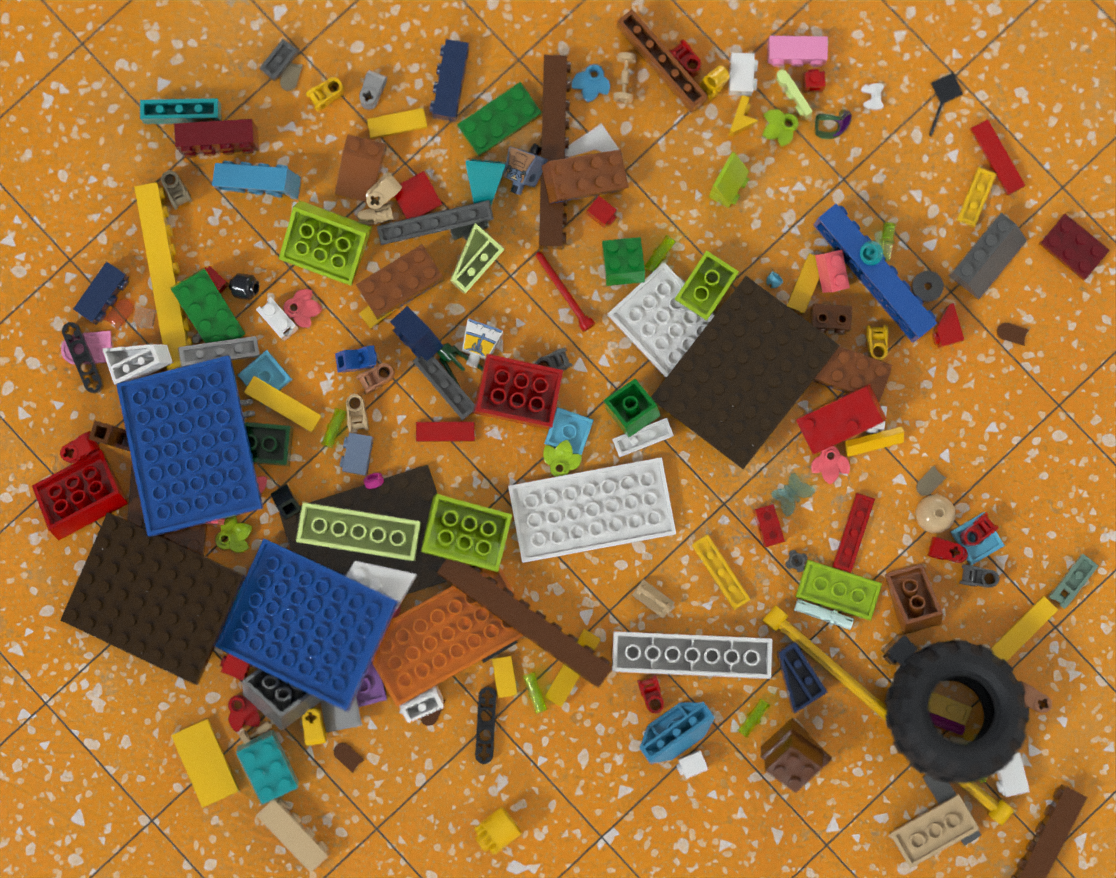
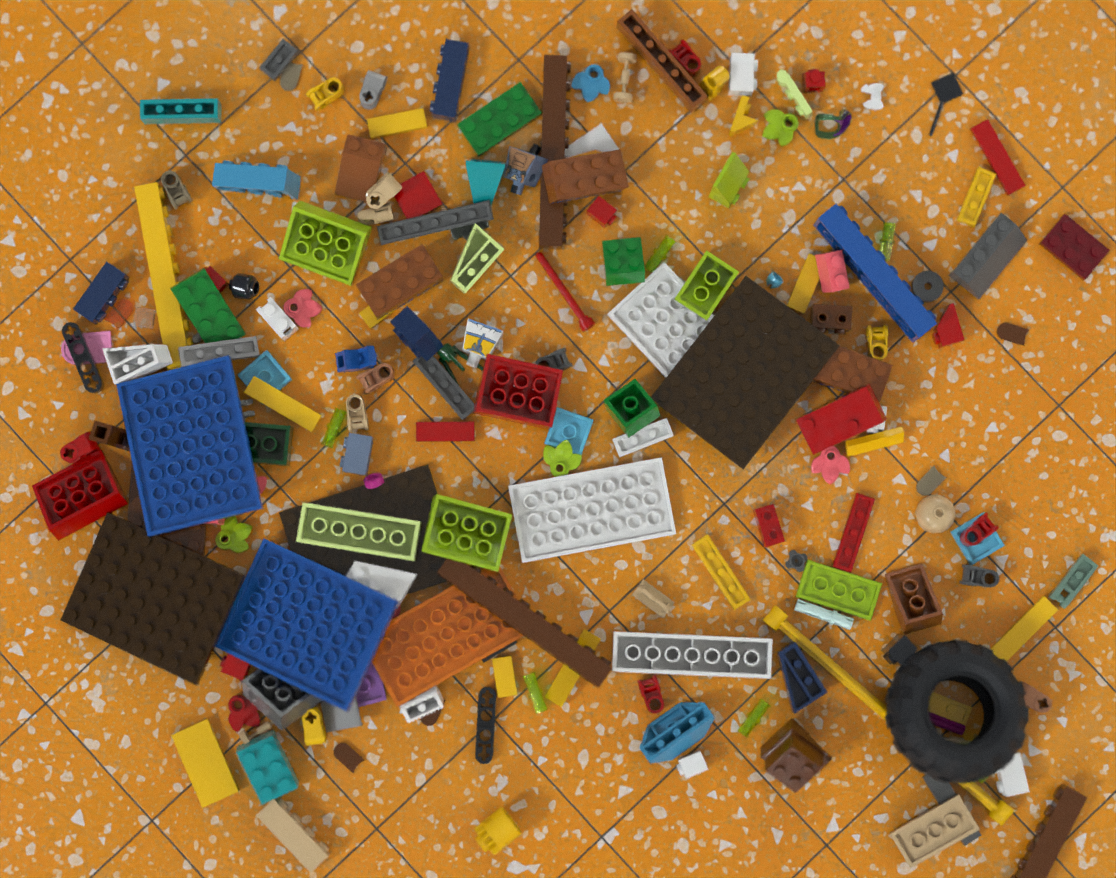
dark red brick [174,119,259,158] -> none
black brick [270,484,302,520] -> none
bright pink brick [768,36,828,67] -> none
clear light blue piece [771,473,815,517] -> none
teal hat [860,241,883,265] -> none
red piece [927,537,968,563] -> none

